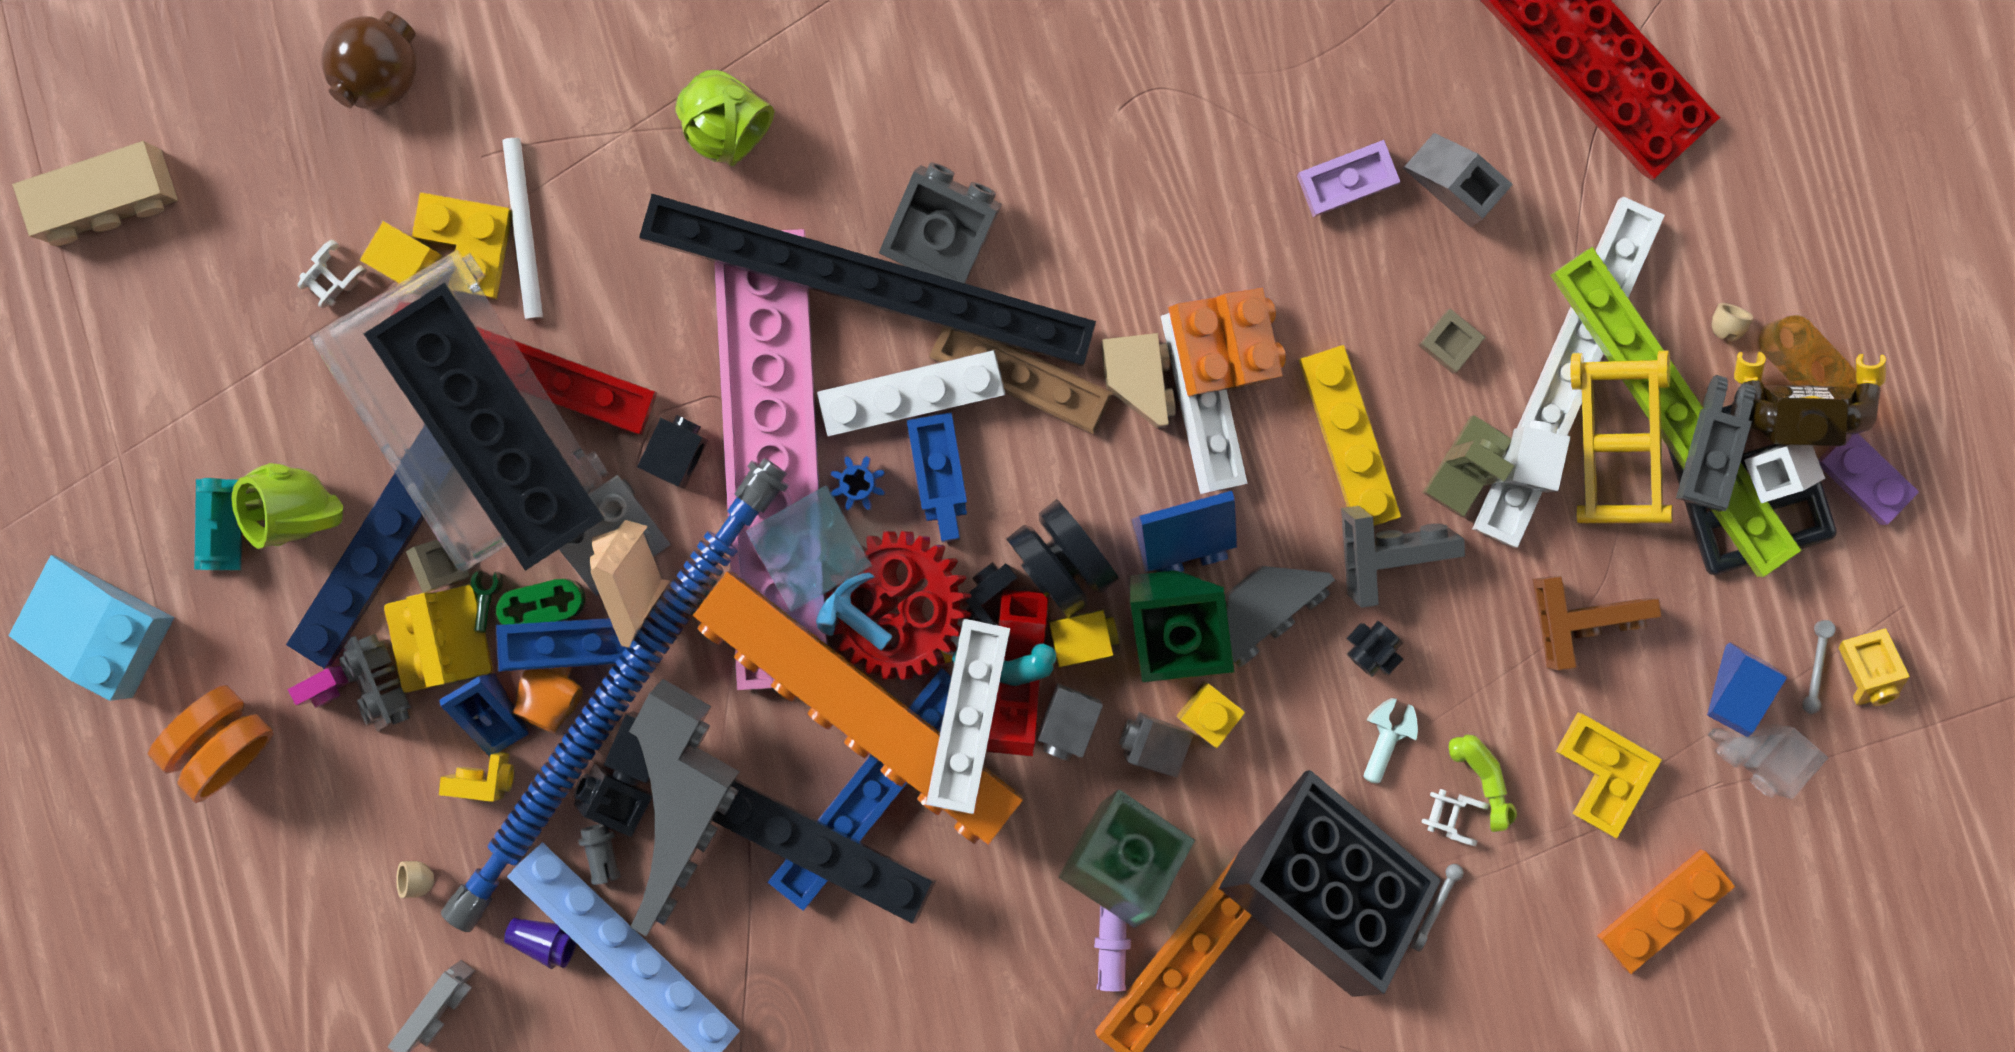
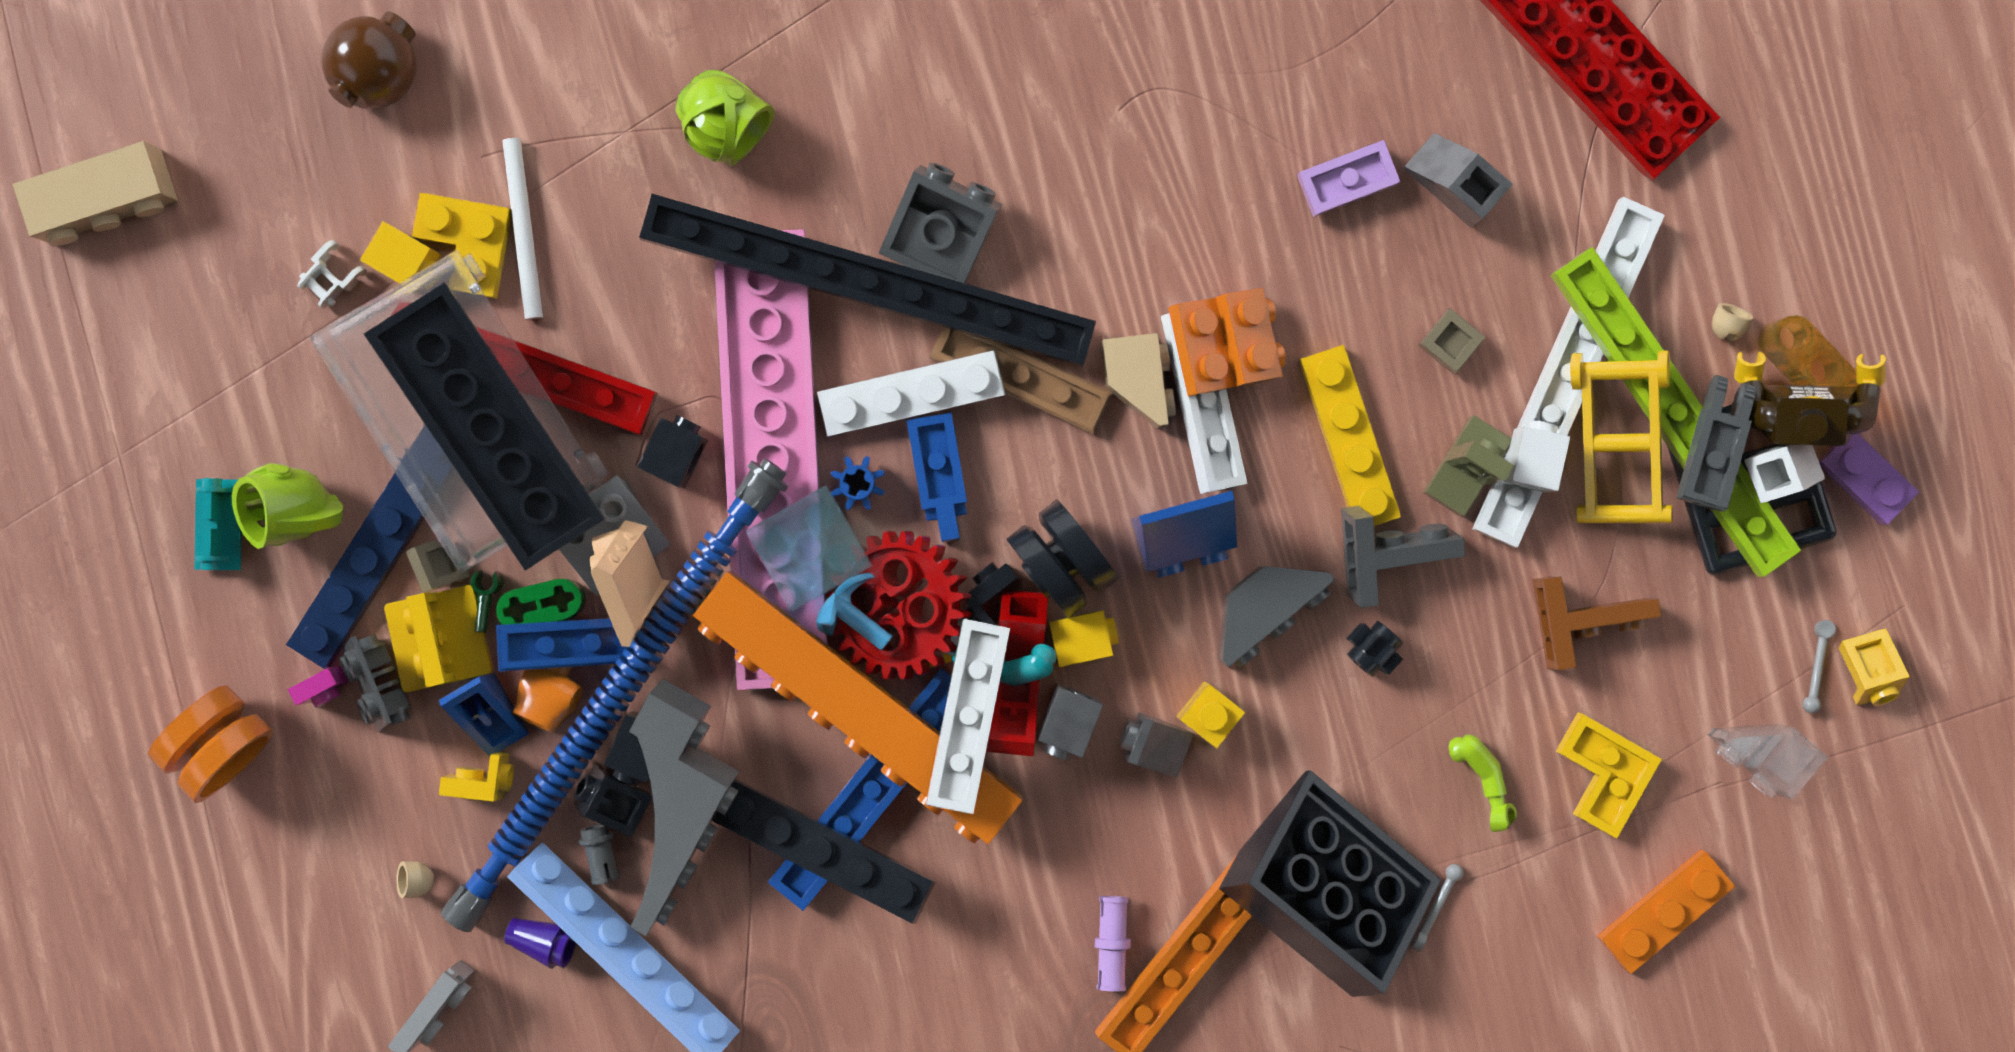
medium azure slope [9,555,175,701] -> none
brick [1058,789,1195,928] -> none
dark green slope [1130,570,1235,683] -> none
light aqua bar [1363,698,1418,784] -> none
white piece [1422,789,1489,847] -> none
blue slope [1707,642,1787,737] -> none

